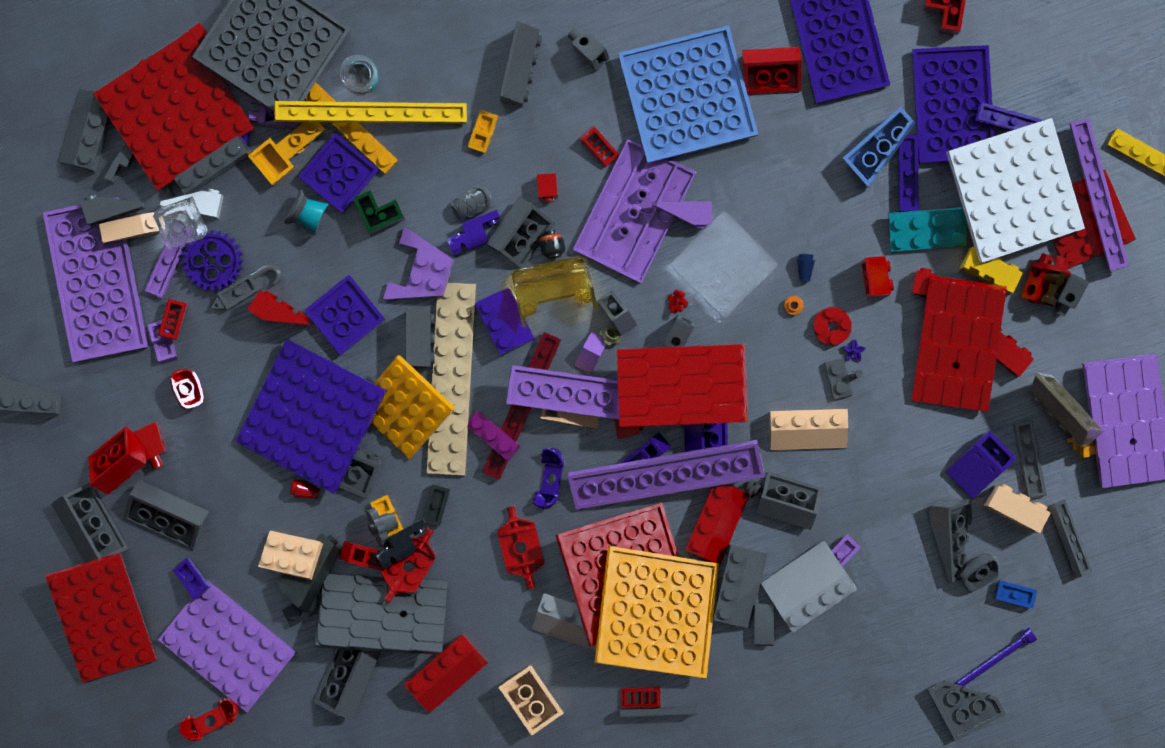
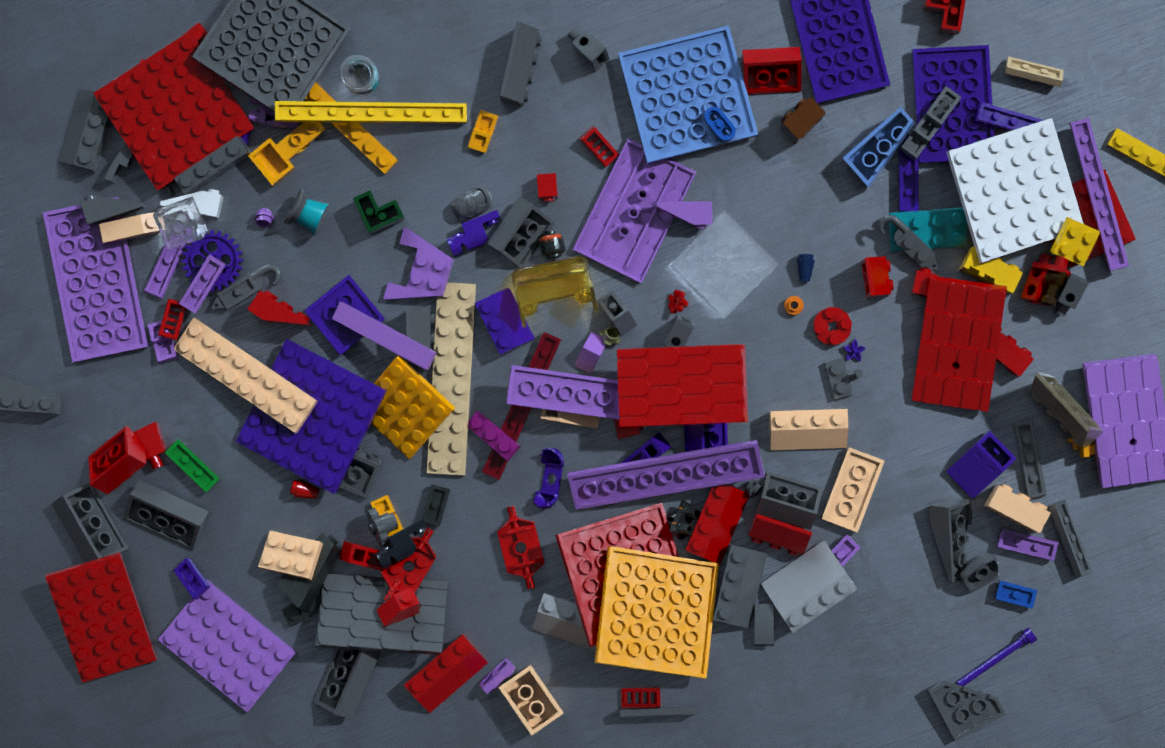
piece [170,369,203,410] -> none
red piece [179,698,238,741] -> none
dark purple plate [298,133,379,214] -> none
none -> green plate [165,439,220,493]
none -> light nougat plate [174,317,318,433]
none -> medium lavender plate [179,255,226,314]
none -> medium lavender plate [255,208,274,228]
none -> medium lavender tile [332,302,437,370]
none -> red slope [376,587,420,627]
none -> medium lavender plate [479,657,516,694]
none -> pearl dark grey hips [667,500,701,540]
none -> blue plate [704,107,736,142]
none -> red slope [748,514,812,556]
none -> reddish brown brick [780,97,826,144]
none -> light nougat plate [821,447,885,533]
none -> dark grey plate [878,215,938,270]
none -> dark grey slope [899,86,961,161]
none -> medium lavender plate [997,528,1058,561]
none -> tan plate [1005,56,1064,87]
none -> yellow plate [1050,217,1100,266]

